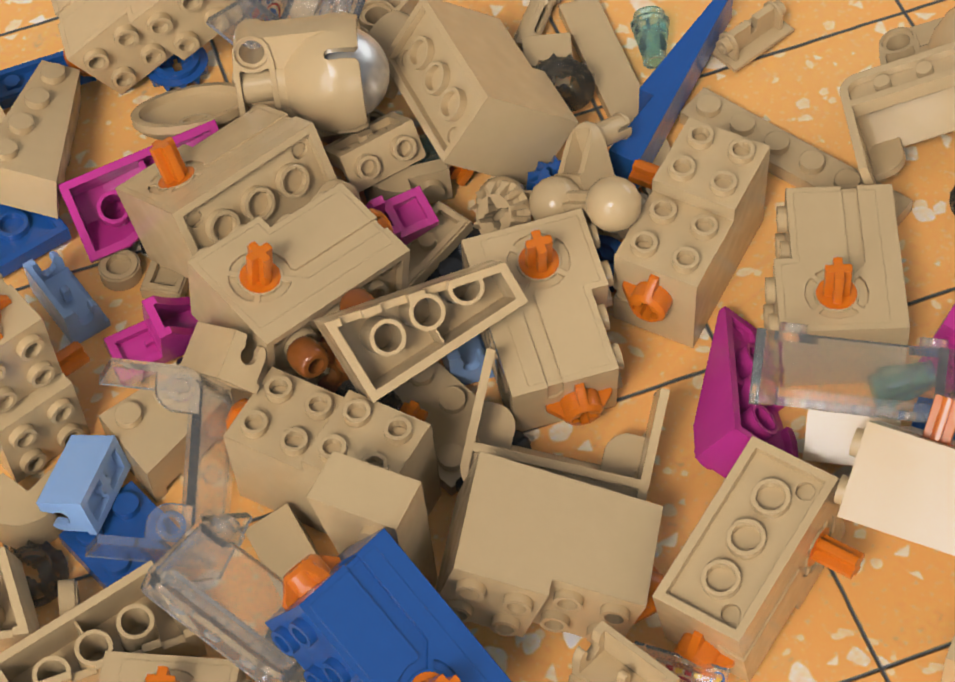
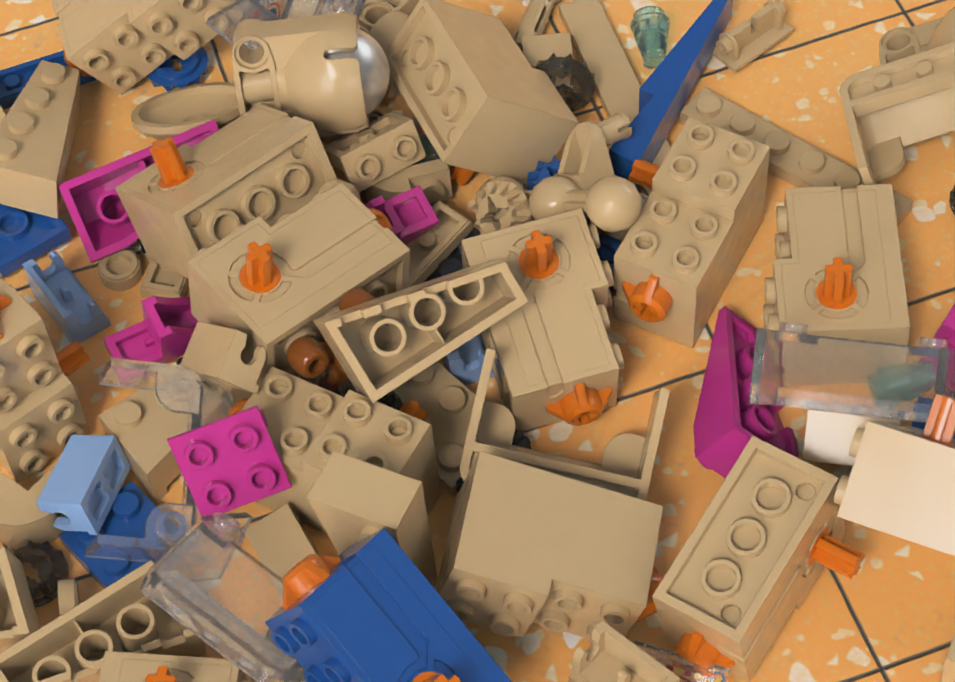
none -> dark pink hinge [167,405,292,521]

